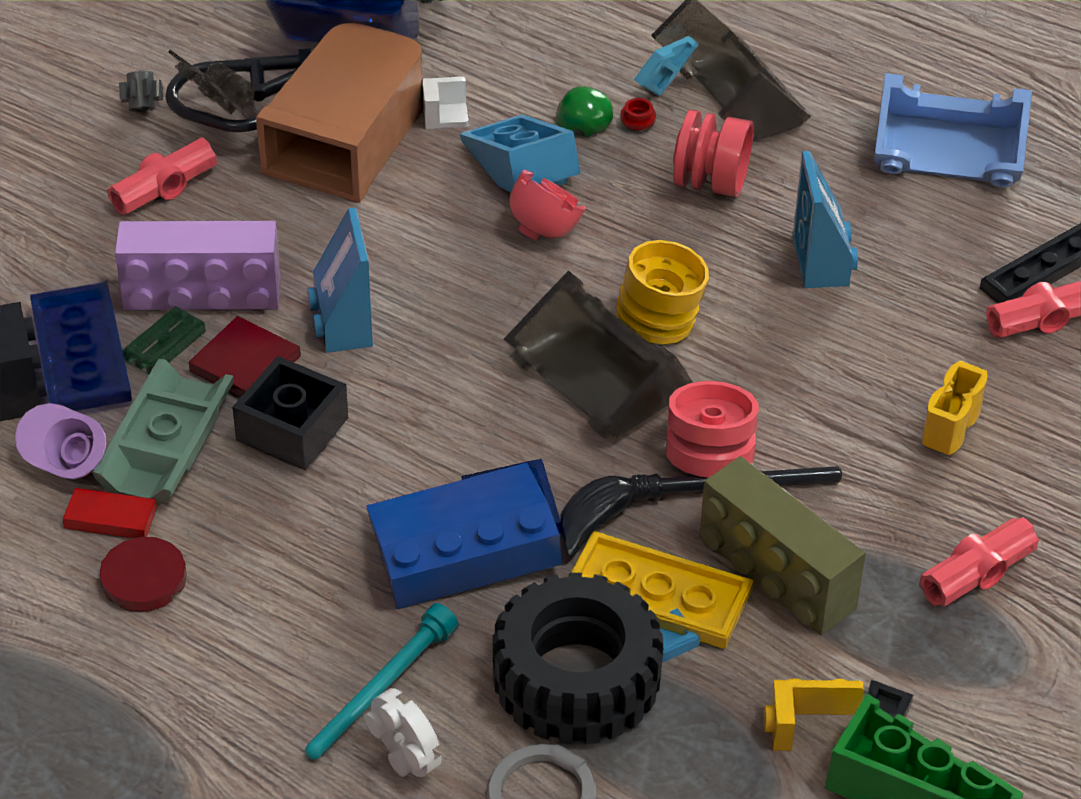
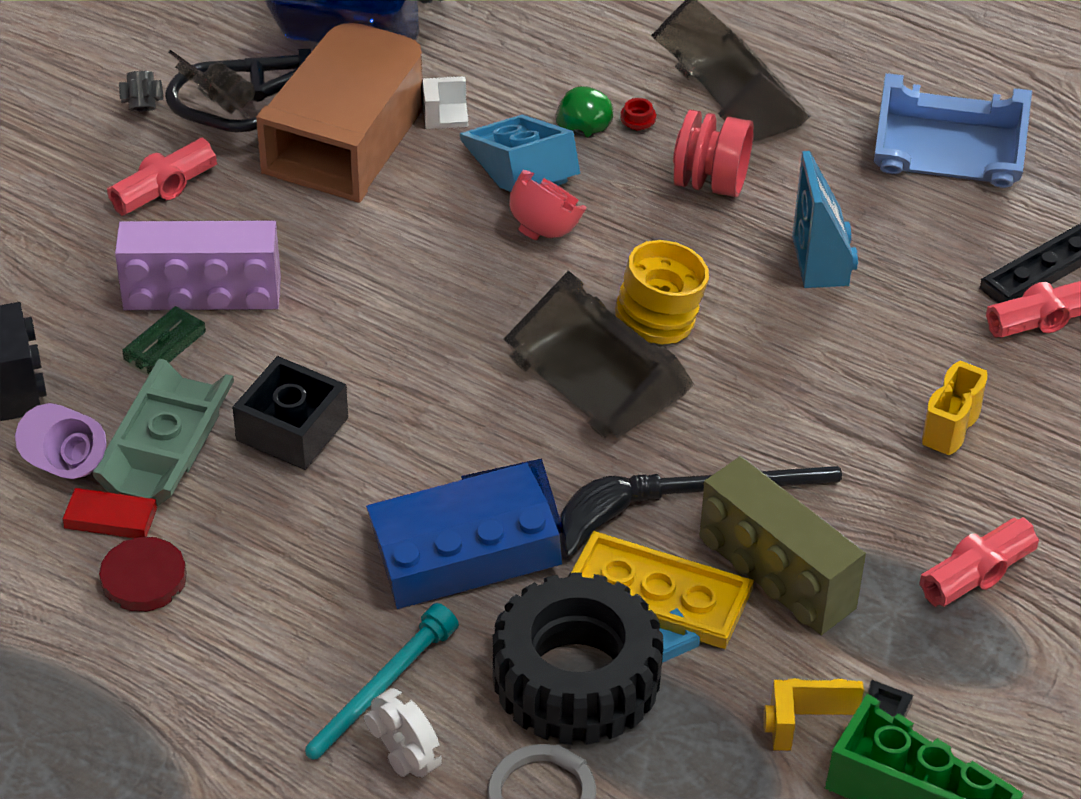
clear blue plate [30,282,132,411] -> none
dark red tile [188,316,301,397] -> none
dark azure slope [307,207,373,353] -> none
medium azure tile [634,36,699,97] -> none
coral wheel [666,381,759,477] -> none

